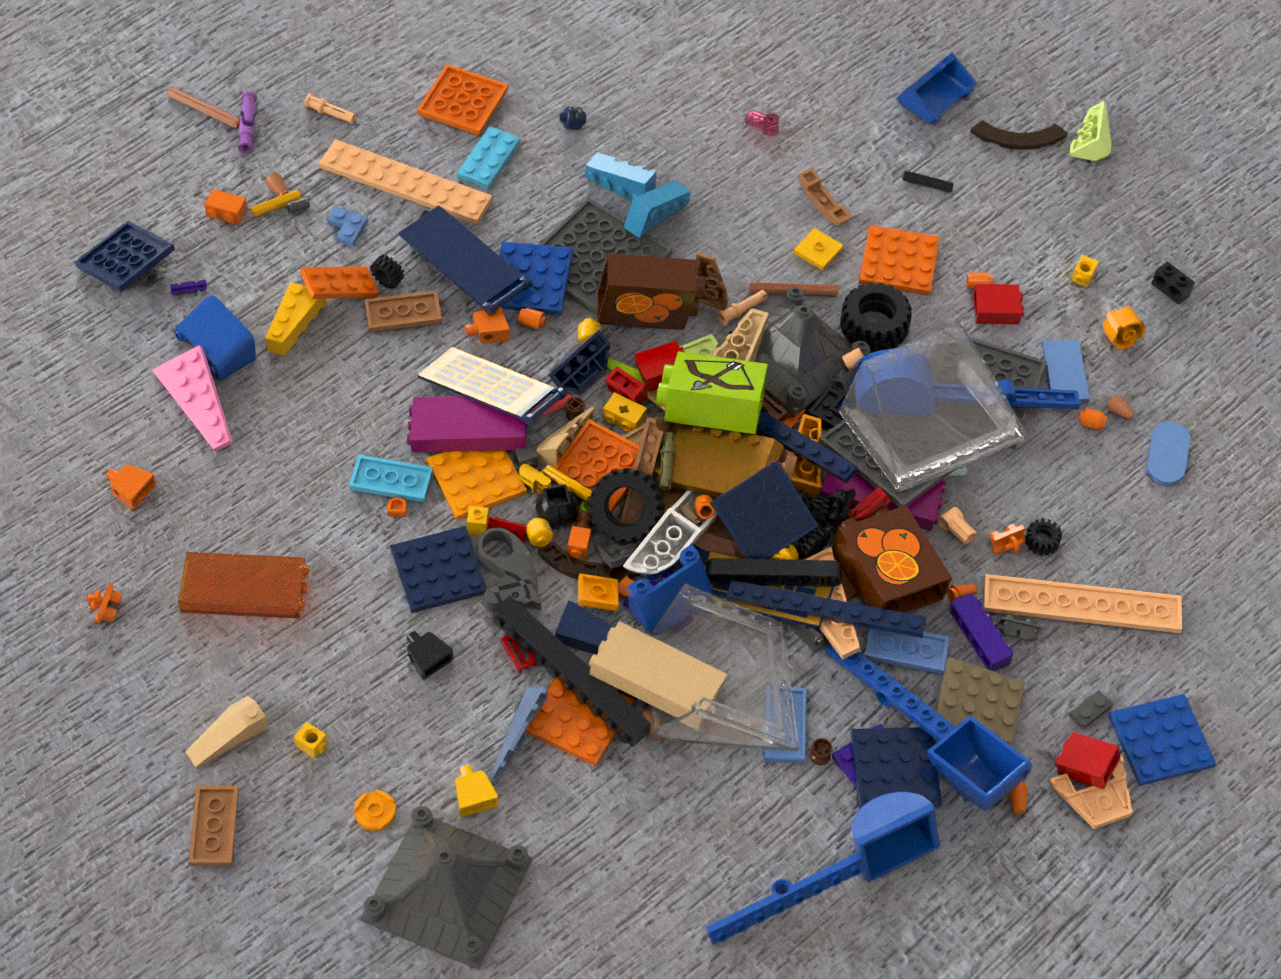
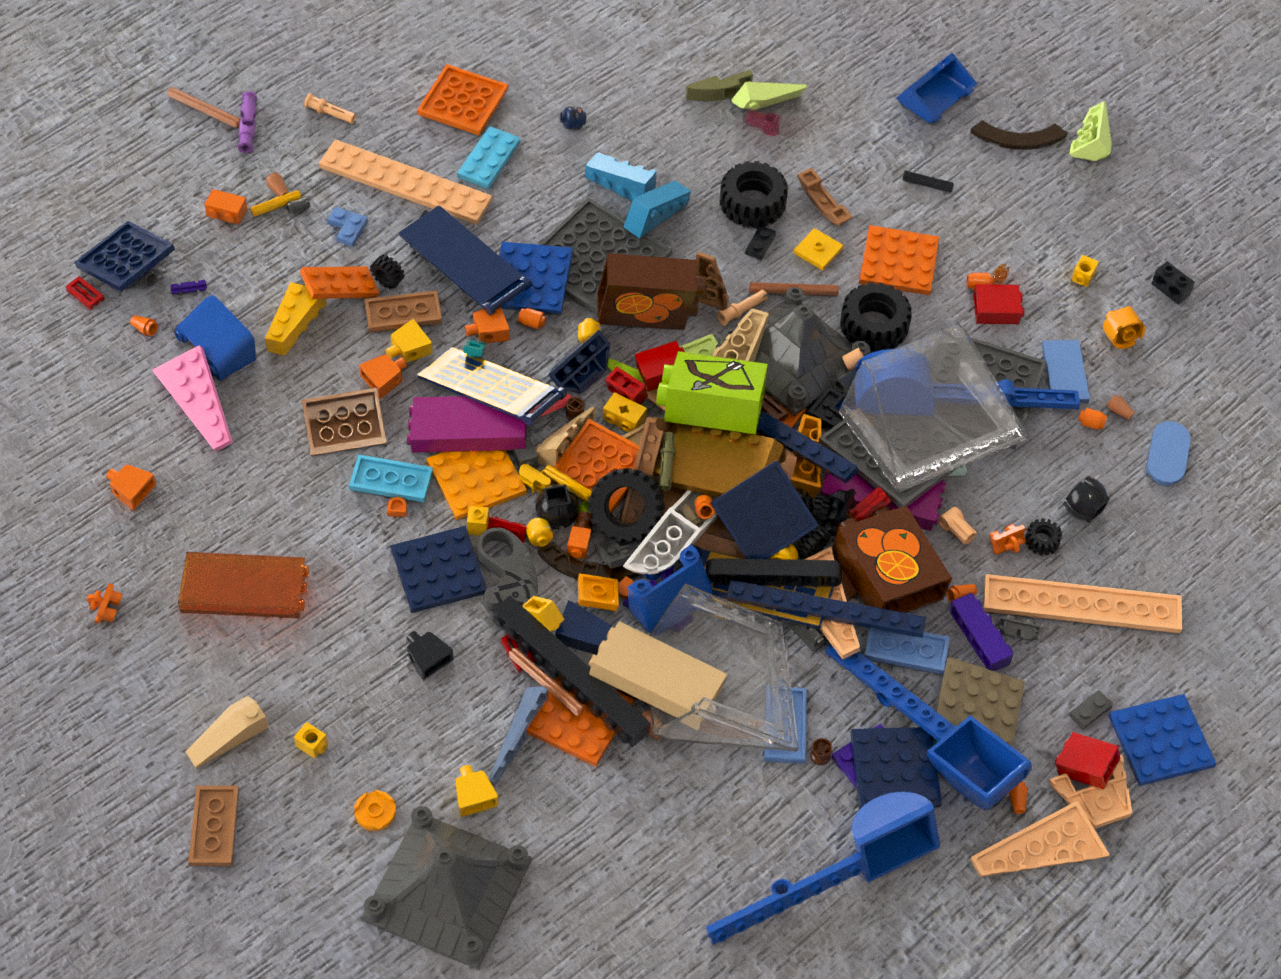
none -> red tile [65,276,105,310]
none -> orange cone [130,315,158,336]
none -> medium nougat slope [302,387,386,456]
none -> orange torso [359,354,407,399]
none -> yellow torso [385,319,433,363]
none -> teal plate [463,339,485,358]
none -> nougat axle [509,648,584,715]
none -> yellow brick [522,596,565,632]
none -> olive slope [685,70,753,101]
none -> black tyre [720,161,788,228]
none -> yellowish green wedge [732,82,807,110]
none -> black plate [745,225,776,260]
none -> light nougat wing [969,801,1110,877]
none -> clear orange axle [992,264,1009,284]
none -> black piece [1063,476,1110,523]

